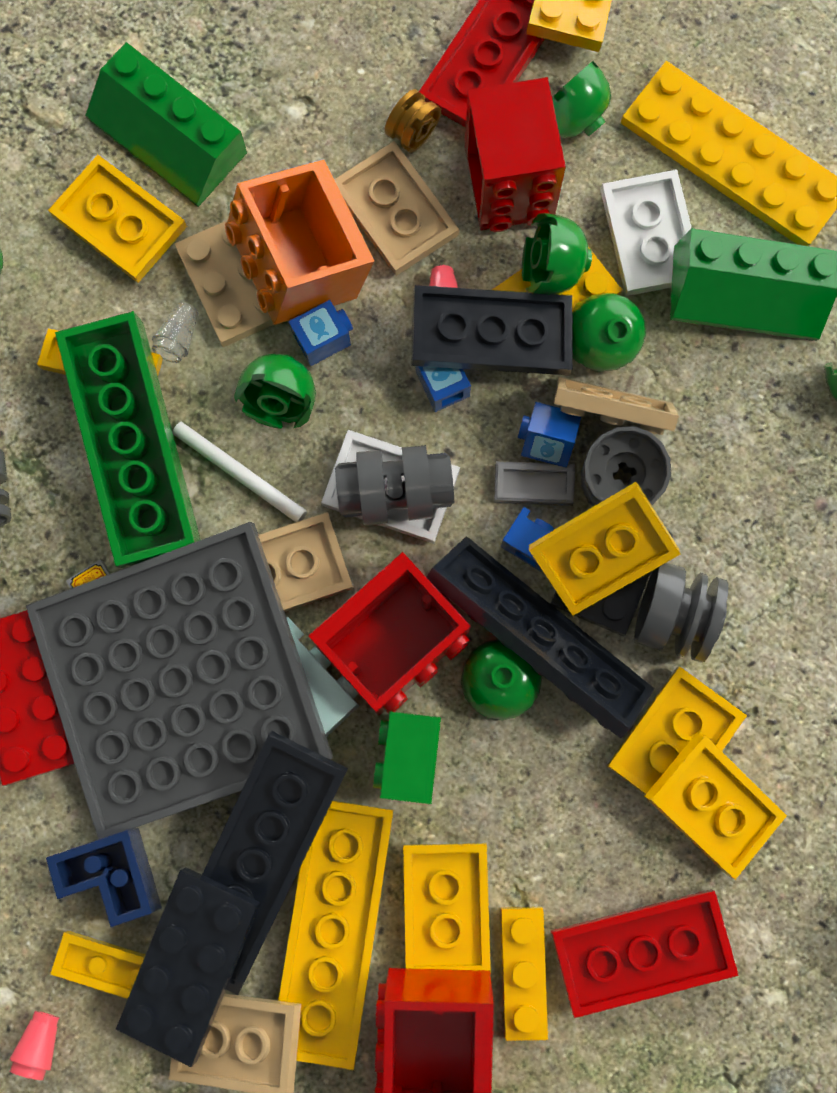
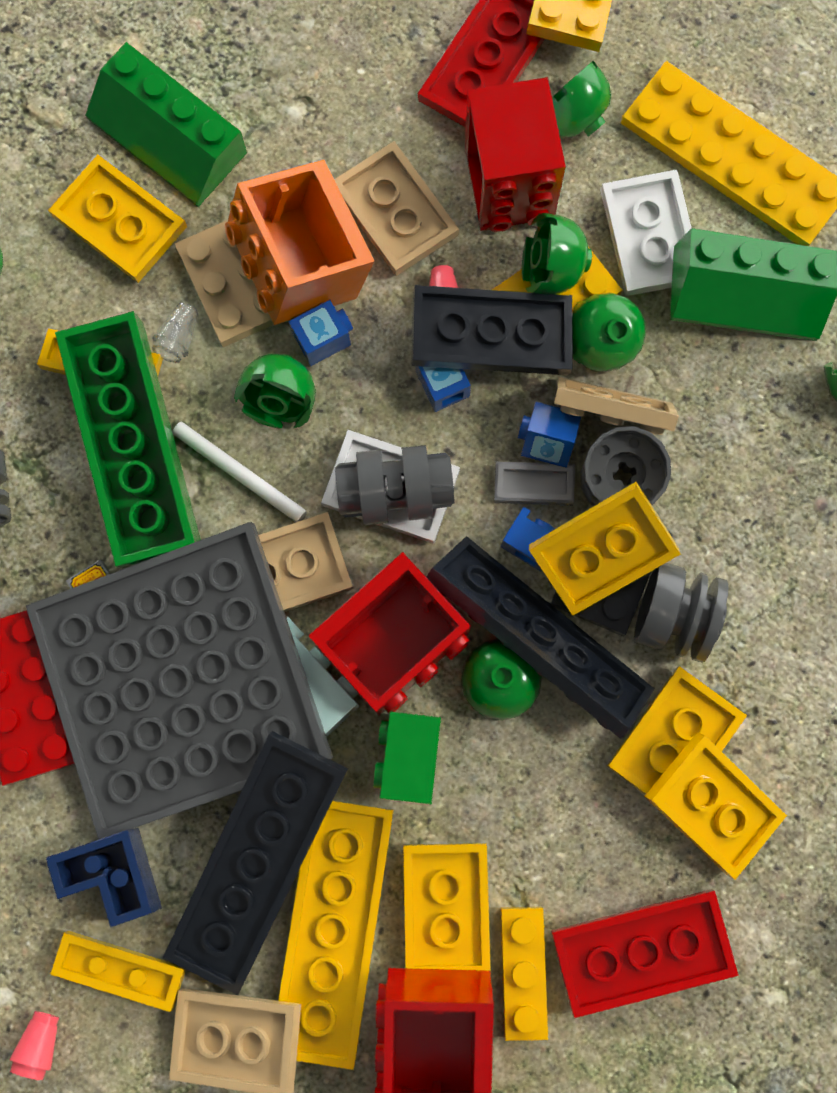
black plate [116,867,261,1067] -> none
pearl gold wheel [384,89,441,153] -> none

